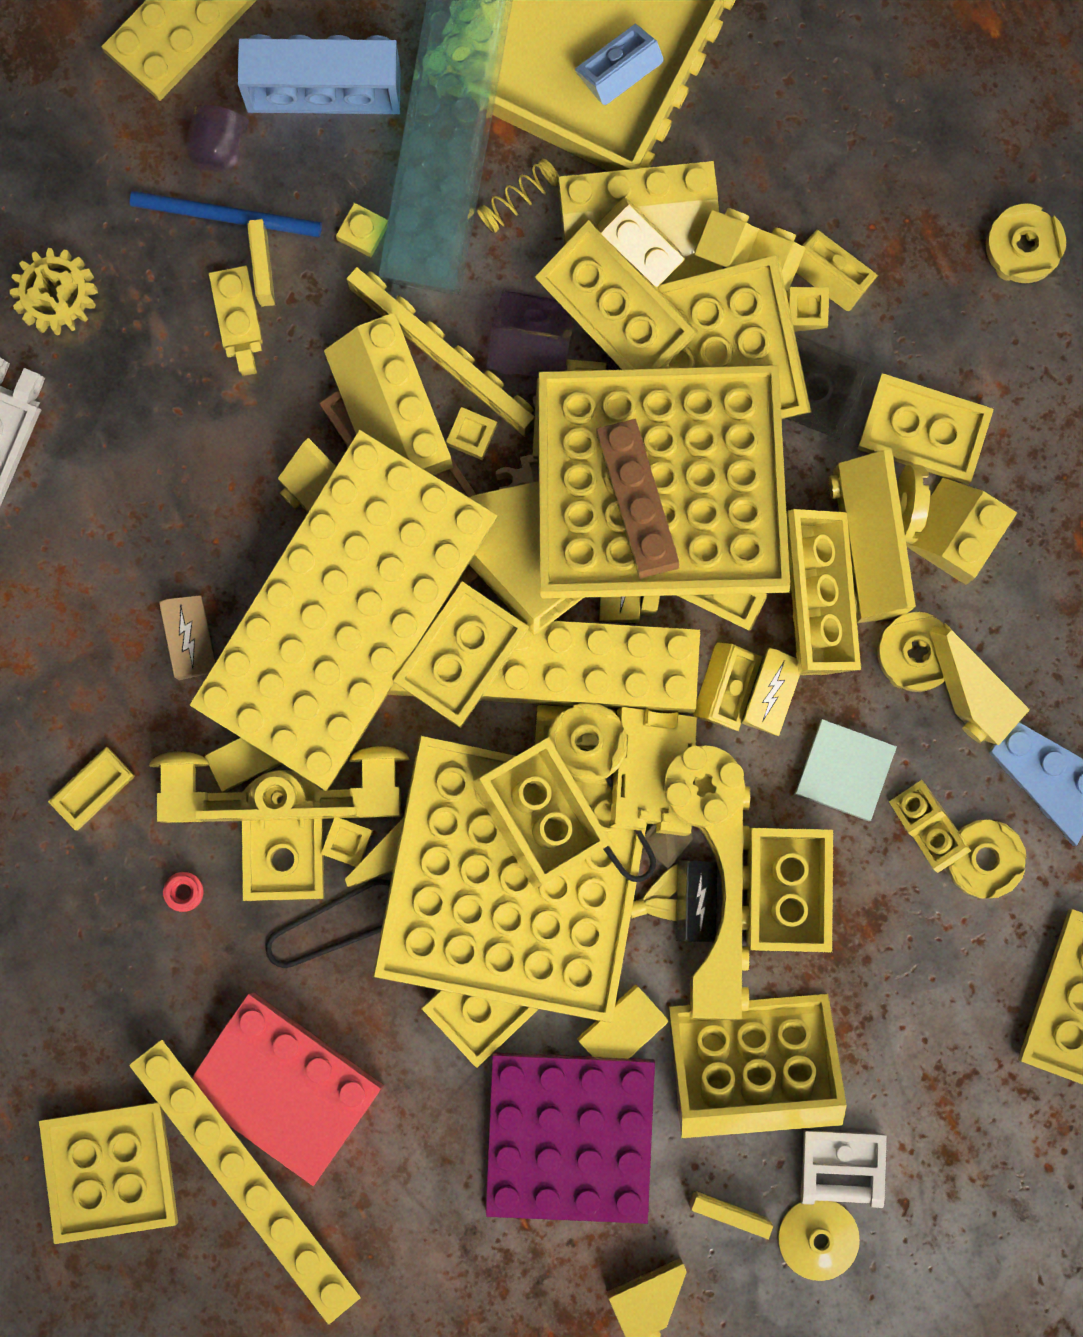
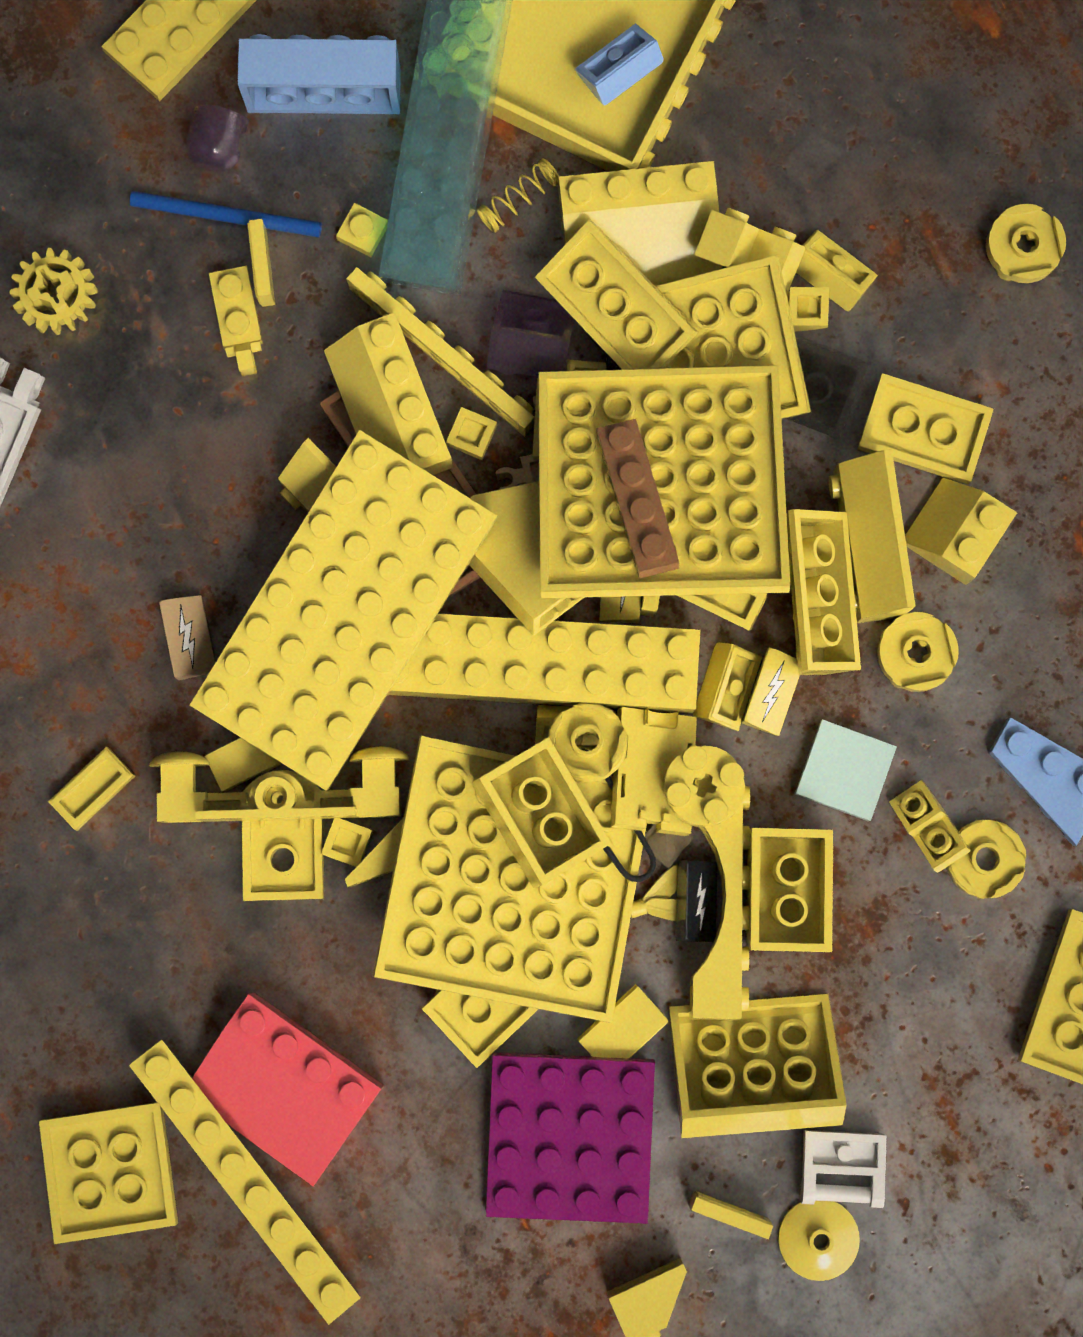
coral plate [163,872,204,912] -> none
black piece [265,879,391,968] -> none
light yellow plate [393,581,529,728] -> none
brick [597,196,684,288] -> none
light yellow tile [897,464,930,544] -> none
light yellow slope [930,626,1029,745] -> none

